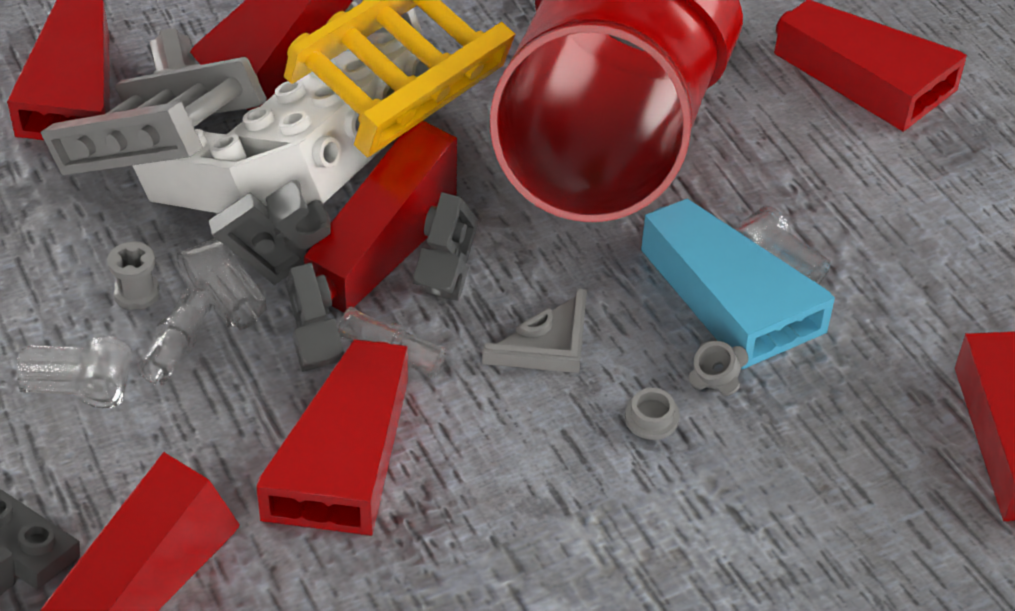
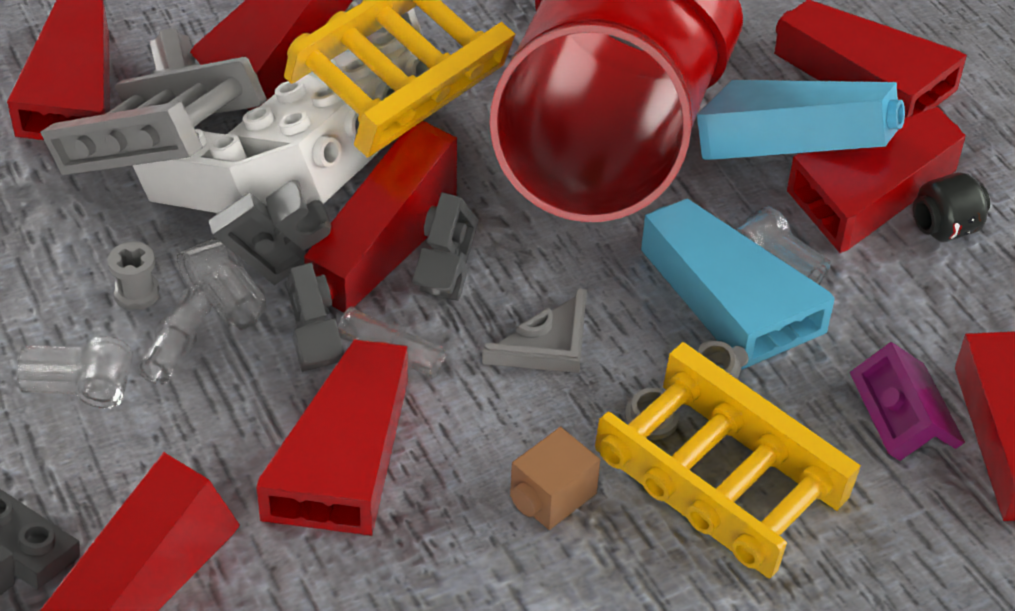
none -> medium nougat brick [510,426,601,530]
none -> yellow fence [595,342,861,578]
none -> medium azure slope [697,80,905,160]
none -> red slope [787,107,966,253]
none -> magenta panel [849,342,965,461]
none -> pearl dark grey head [912,172,990,242]

